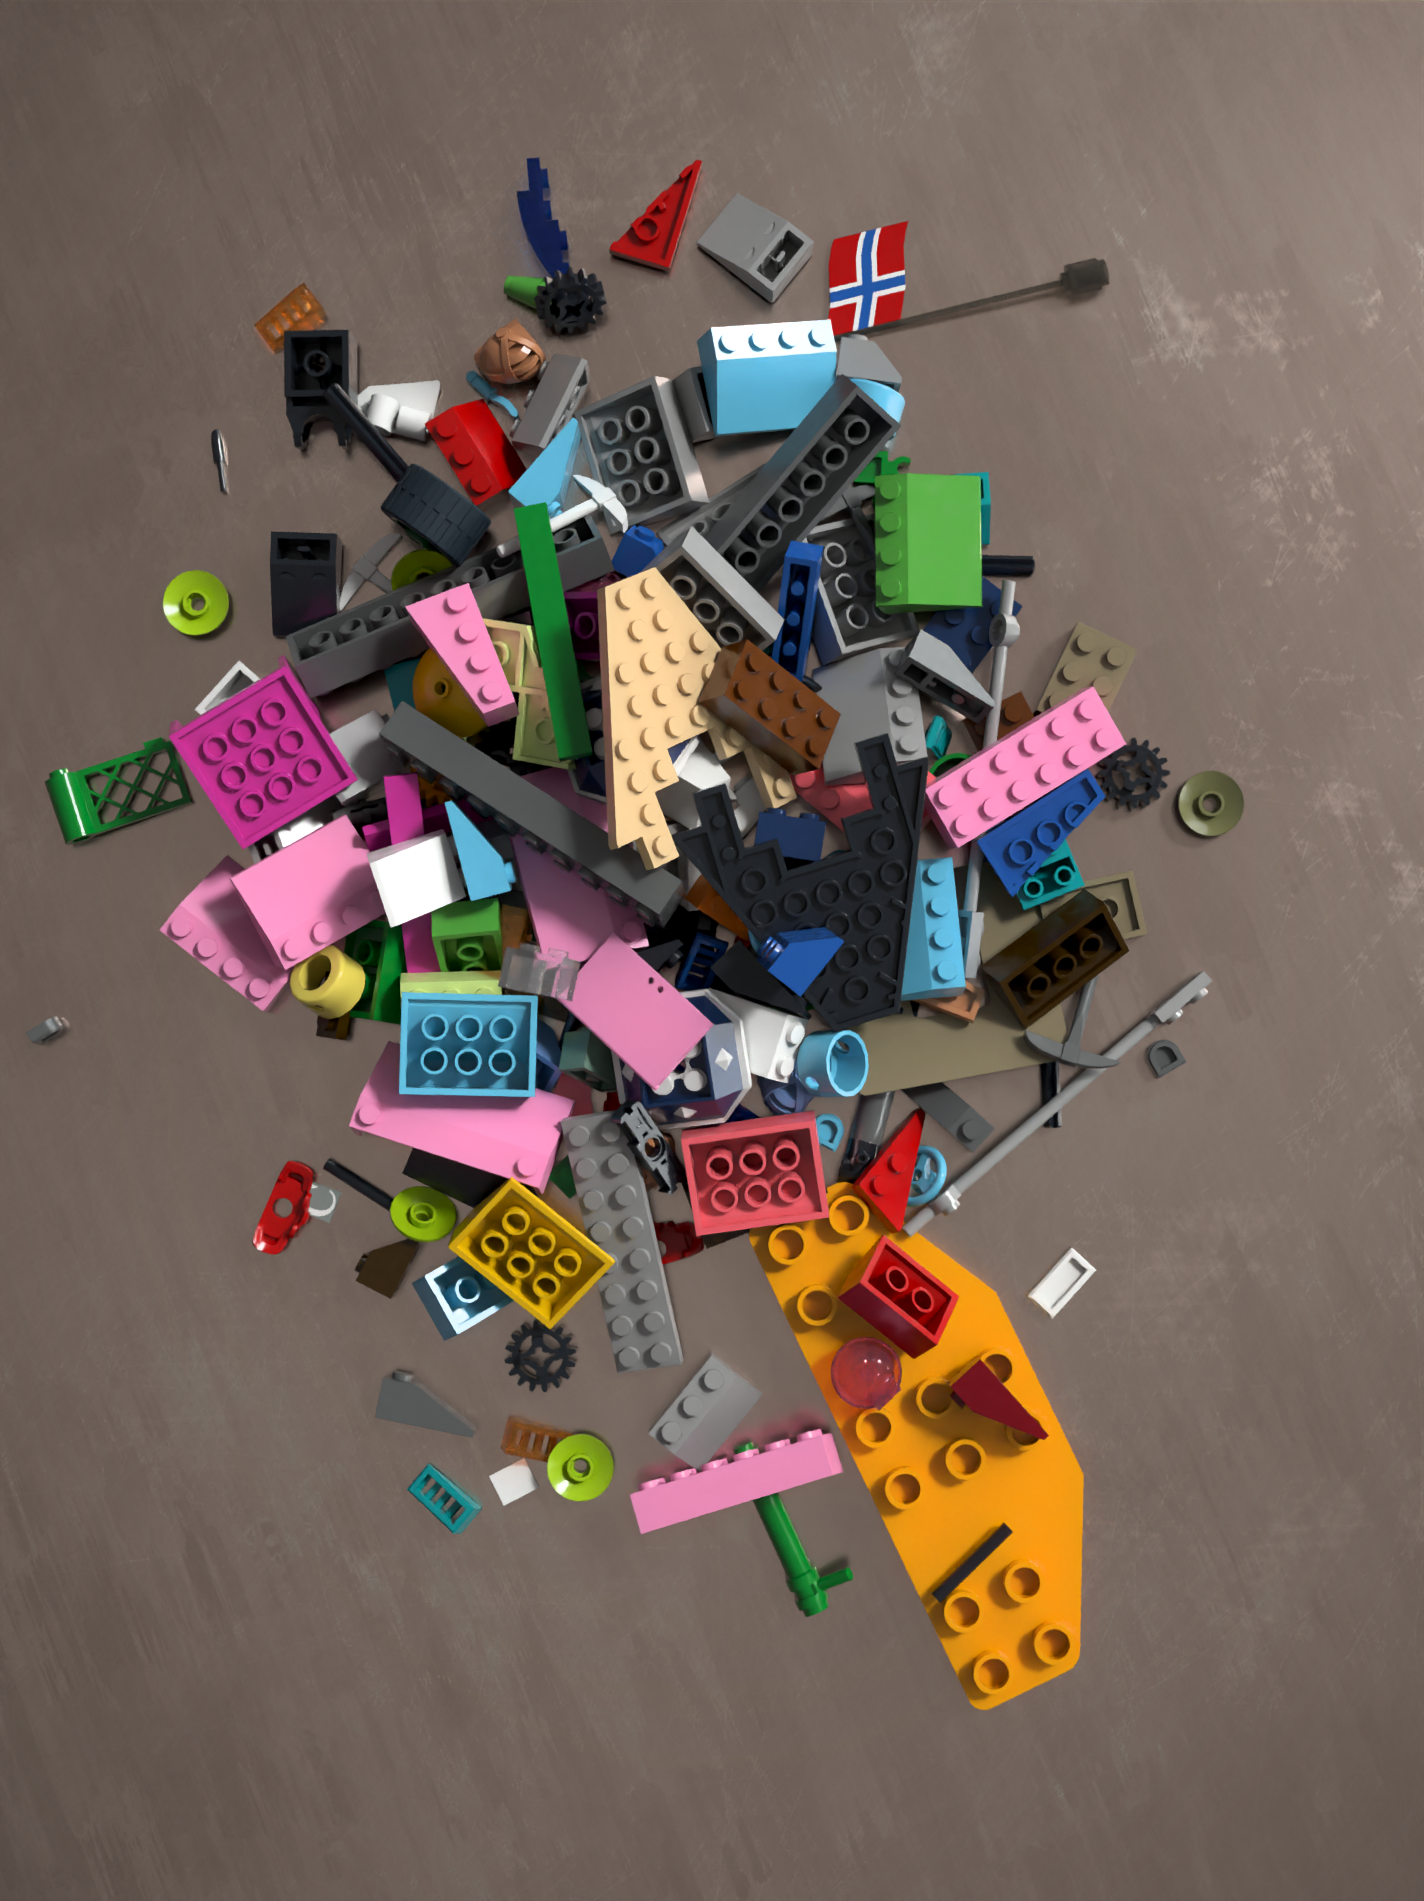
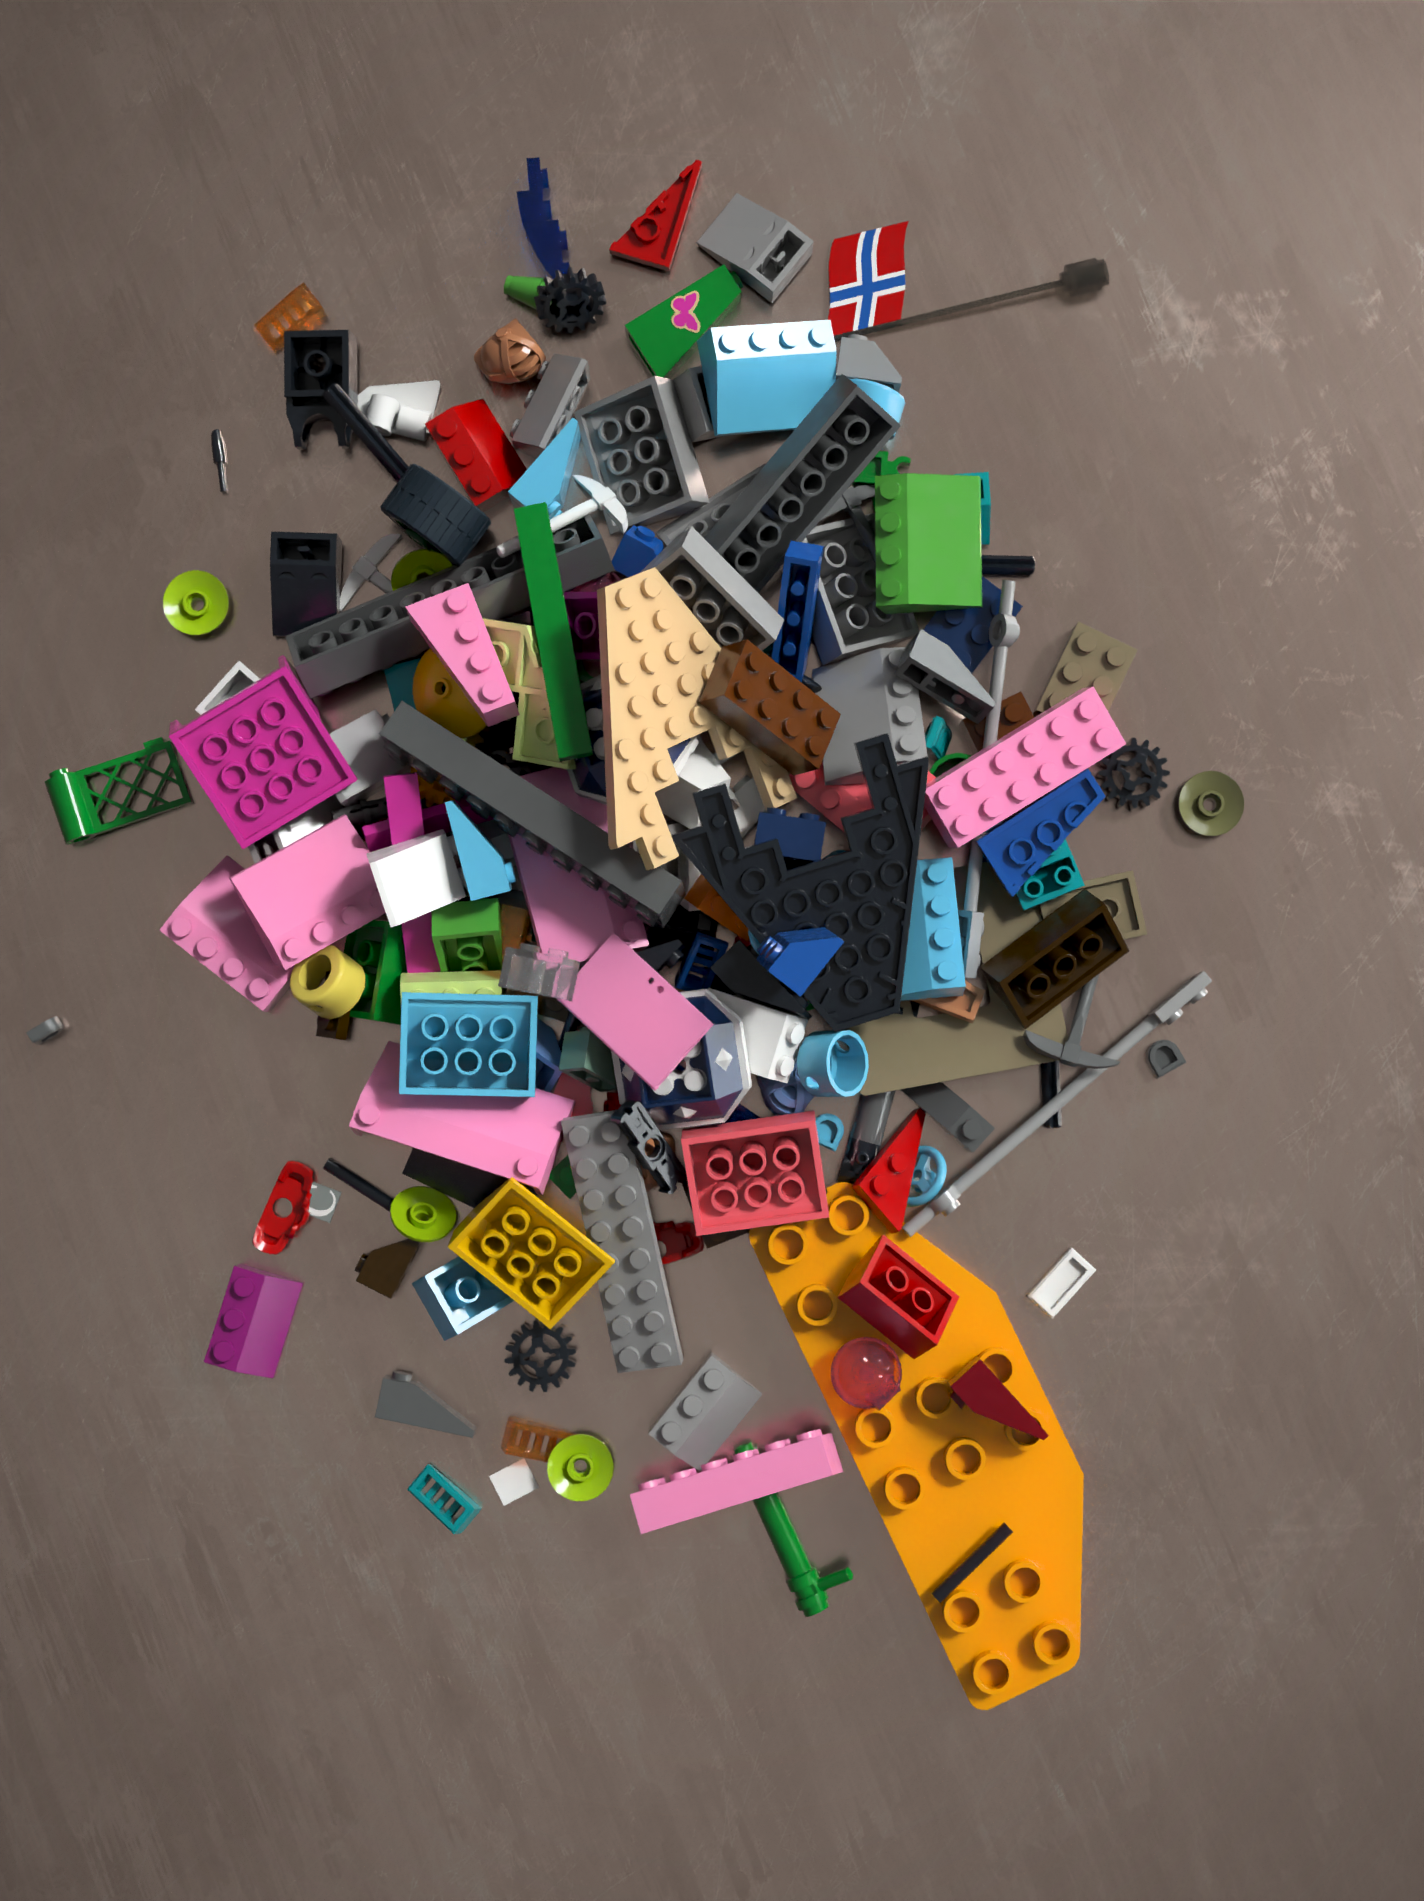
medium azure piece [466,370,520,421] -> none
none -> magenta slope [204,1263,303,1378]
none -> green slope [625,264,743,379]

